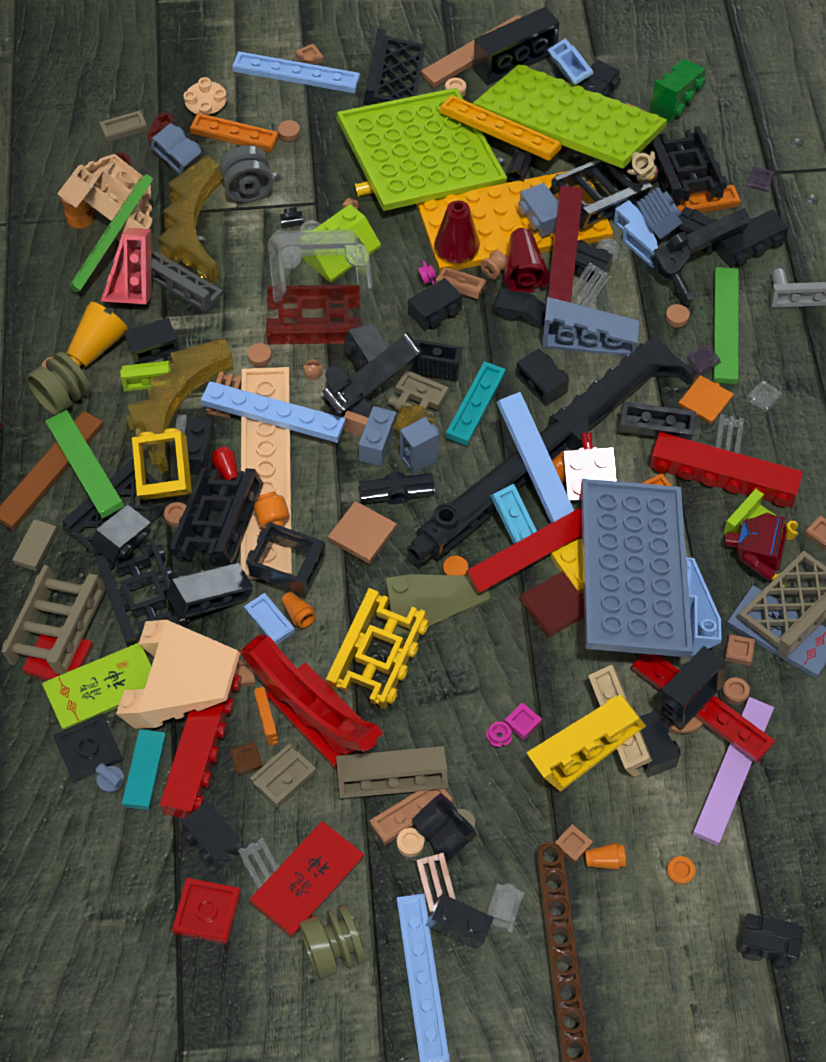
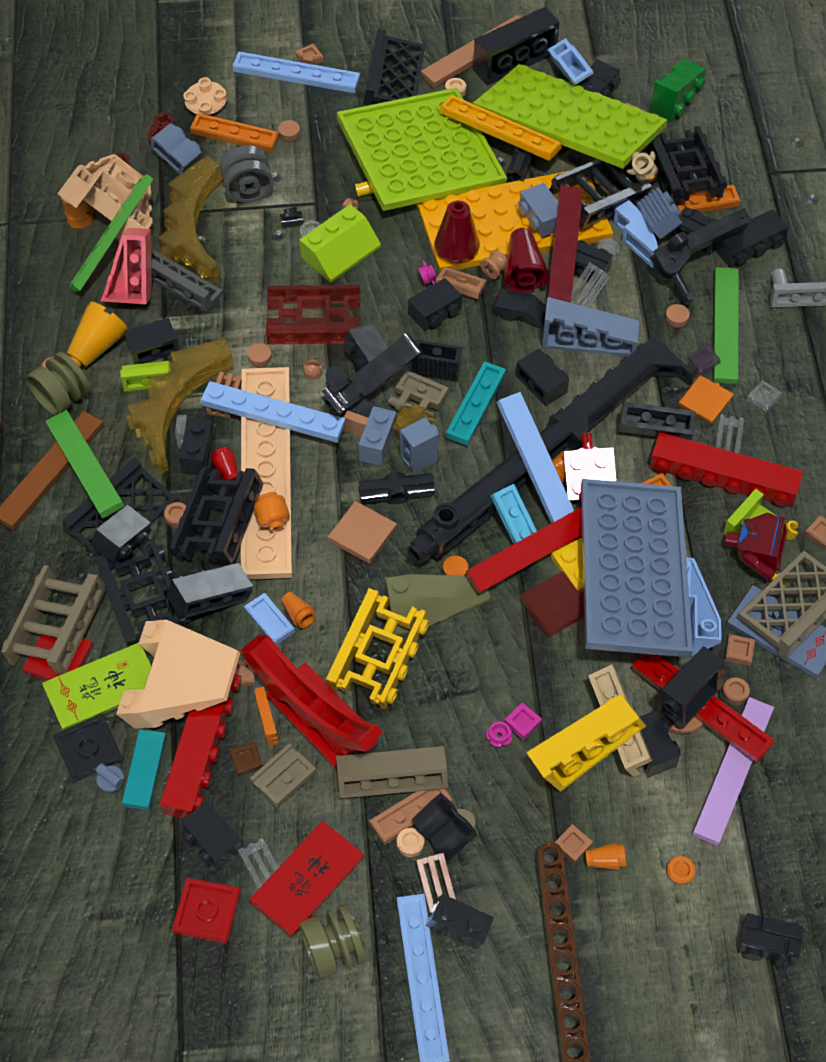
dark tan tile [12,519,58,571] -> none
dark tan tile [99,110,148,142] -> none
yellow window [132,428,192,500] -> none
black window [246,522,326,595] -> none
clear windscreen [268,230,373,302] -> none
clear brick [487,883,524,932] -> none
clear purple tile [747,167,774,193] -> none

